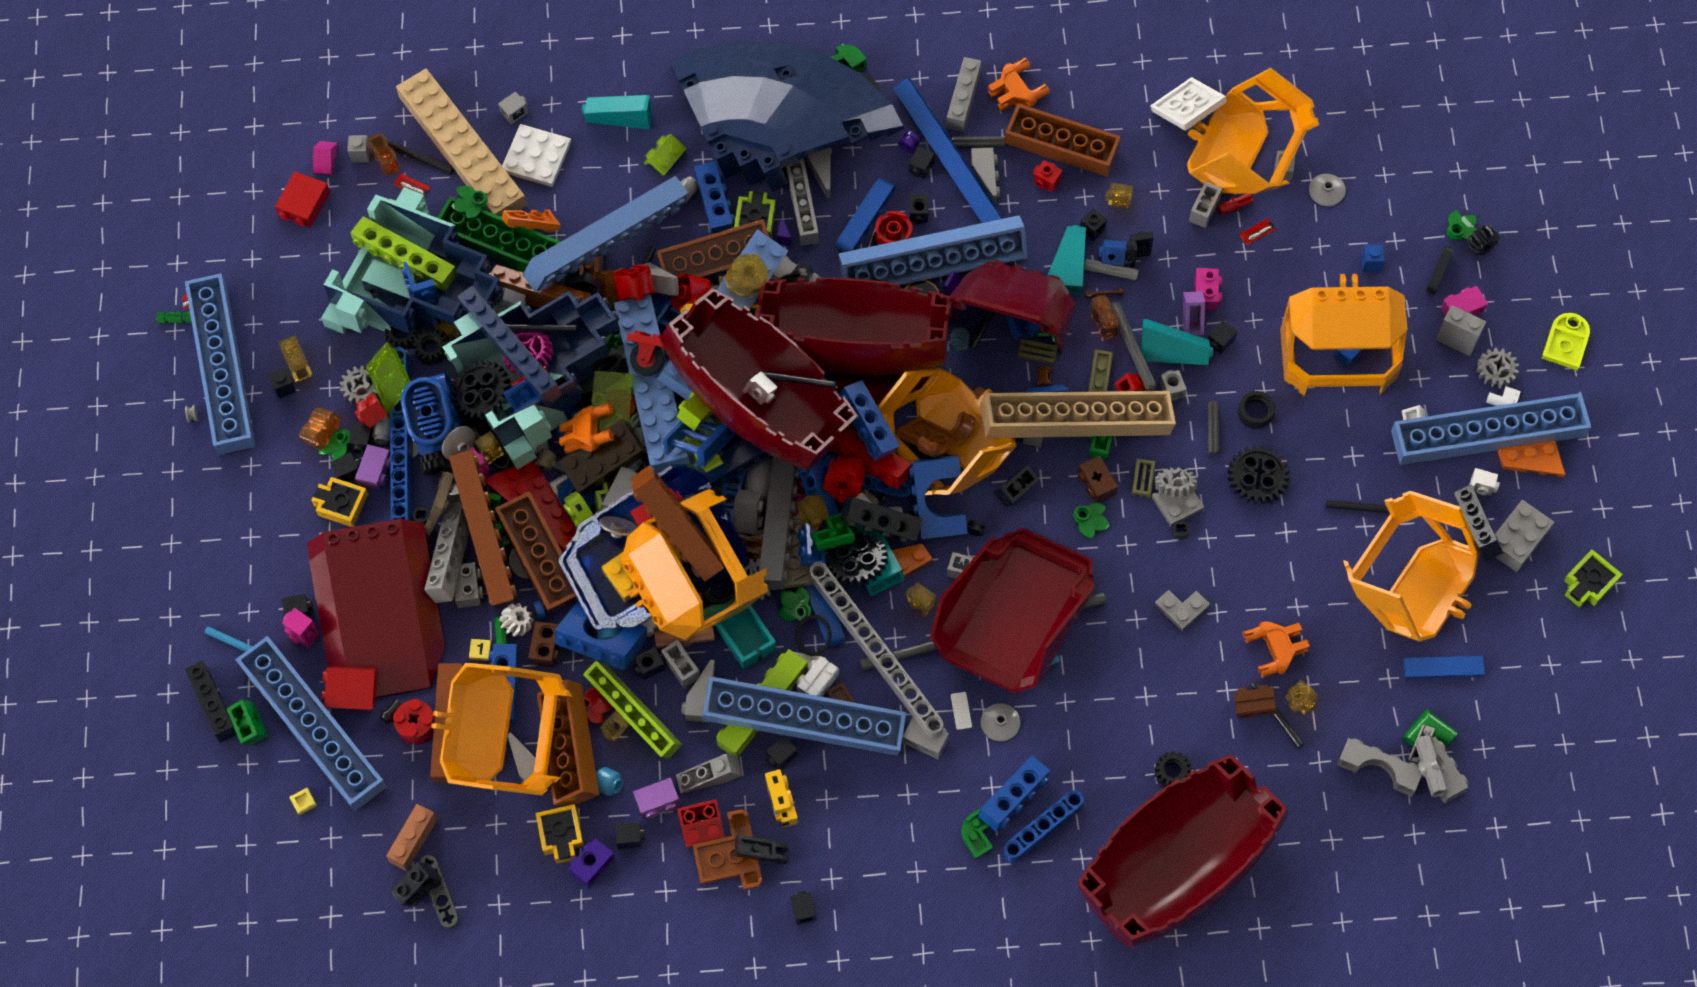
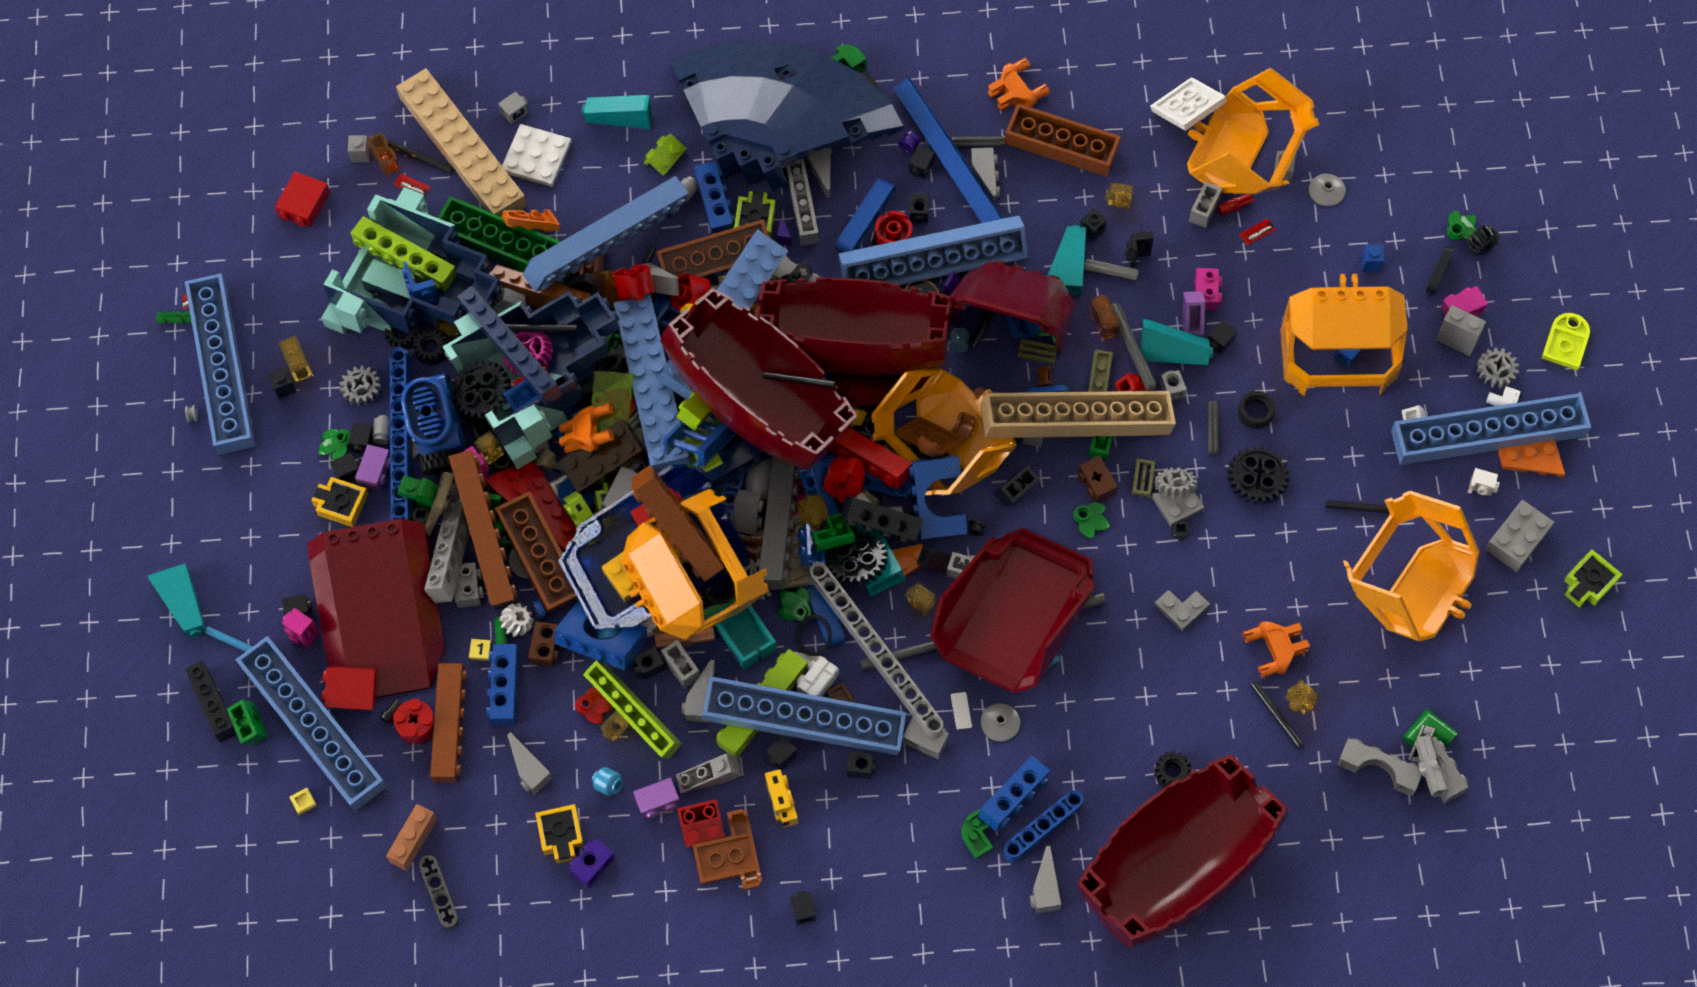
clear orange brick [298,407,341,450] -> none
dark pink slope [313,141,338,176] -> none
red brick [355,393,387,428] -> none
clear neon green piece [365,342,411,412] -> none
black brick [391,862,441,907] -> none
light orange windscreen [431,663,572,795] -> none
light grey dish [442,426,476,460] -> none
green plate [452,186,488,219] -> none
dark orange brick [537,680,599,807] -> none
light grey dish [599,516,638,538] -> none
black brick [615,822,645,849] -> none
plate [627,330,664,376] -> none
clear yellow brick [725,254,769,298] -> none
black hinge [735,834,789,864] -> none
white brick [742,372,777,405] -> none
blue brick [838,380,900,462] -> none
light grey brick [946,57,981,132] -> none
red brick [1033,160,1063,193] -> none
reddish brown hinge [1085,288,1124,298] -> none
blue brick [1098,240,1126,266] -> none
reddish brown brick [1234,685,1278,718] -> none
blue tile [1403,656,1485,679] -> none
black brick [1454,484,1503,561] -> none
none -> teal slope [148,563,206,638]
none -> green brick [397,475,439,511]
none -> black brick [847,752,876,779]
none -> black brick [916,546,951,574]
none -> light grey slope [1030,846,1061,914]

